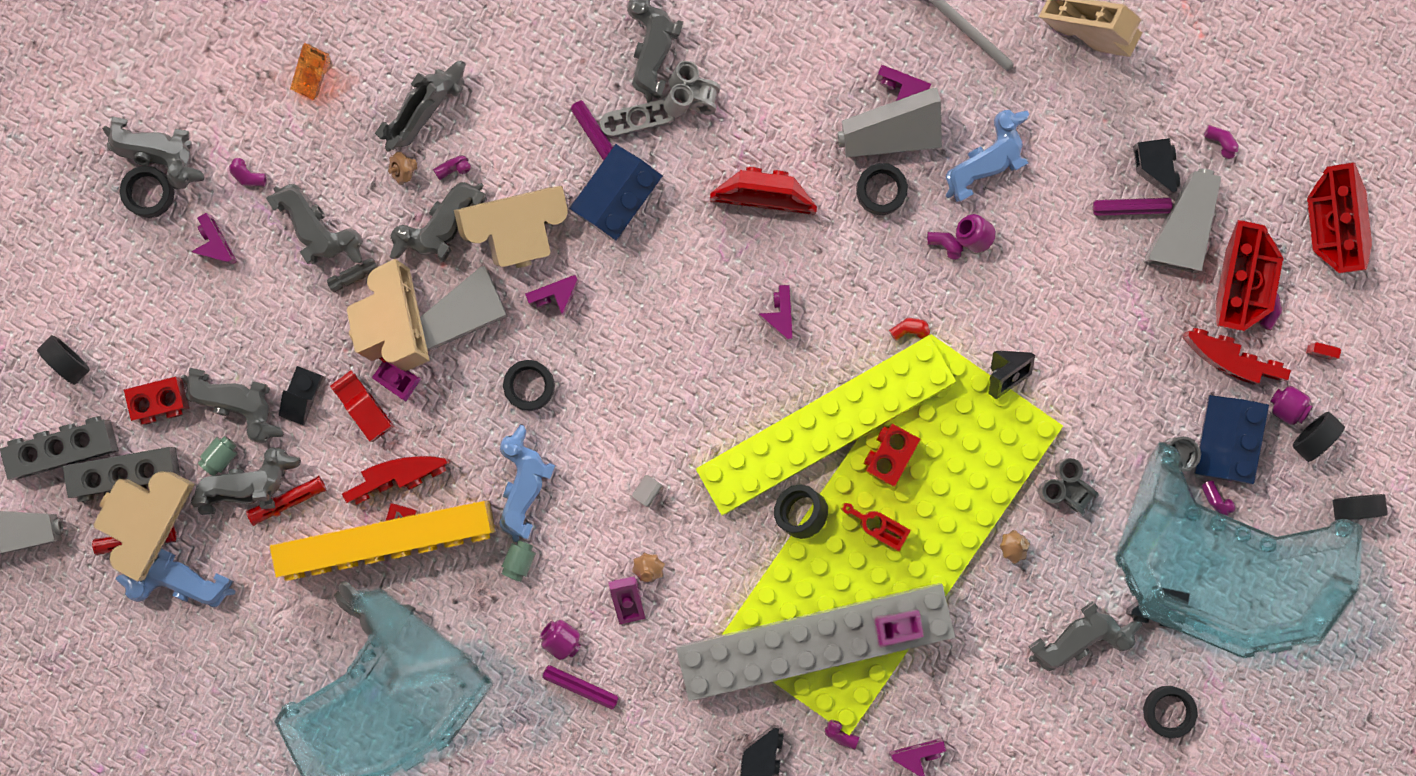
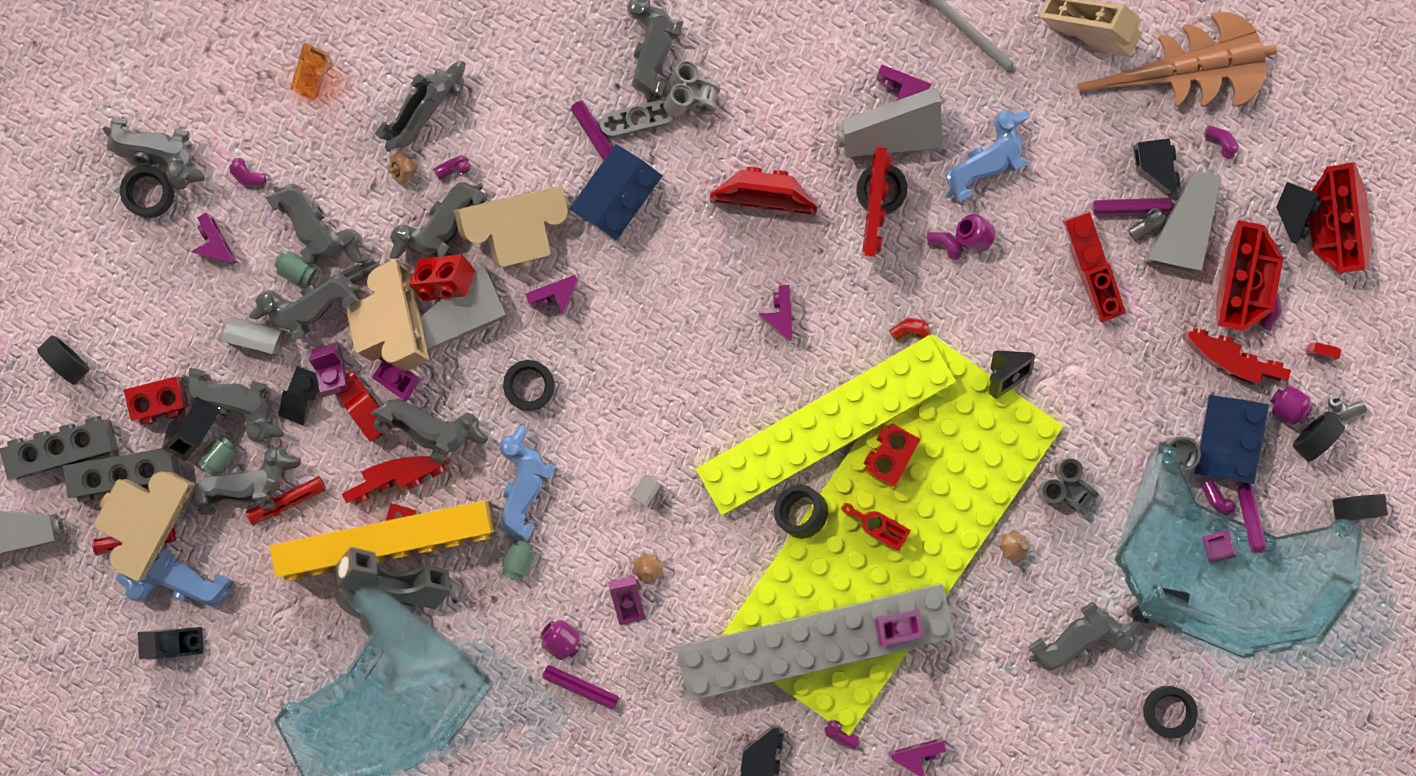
none -> black slope [138,627,204,659]
none -> black slope [162,396,220,461]
none -> light grey brick [220,317,285,356]
none -> dark grey animal [249,275,362,342]
none -> sand green brick [274,251,317,287]
none -> magenta slope [309,341,349,397]
none -> dark grey arch [336,547,451,610]
none -> dark grey animal [371,399,488,465]
none -> red brick [409,254,476,301]
none -> red plate [861,146,892,260]
none -> red slope [1062,211,1126,323]
none -> nougat animal [1077,12,1277,107]
none -> flat silver arm [1127,208,1165,241]
none -> magenta tile [1202,529,1237,564]
none -> magenta axle [1237,484,1266,554]
none -> black slope [1276,182,1322,244]
none -> flat silver arm [1326,396,1367,420]

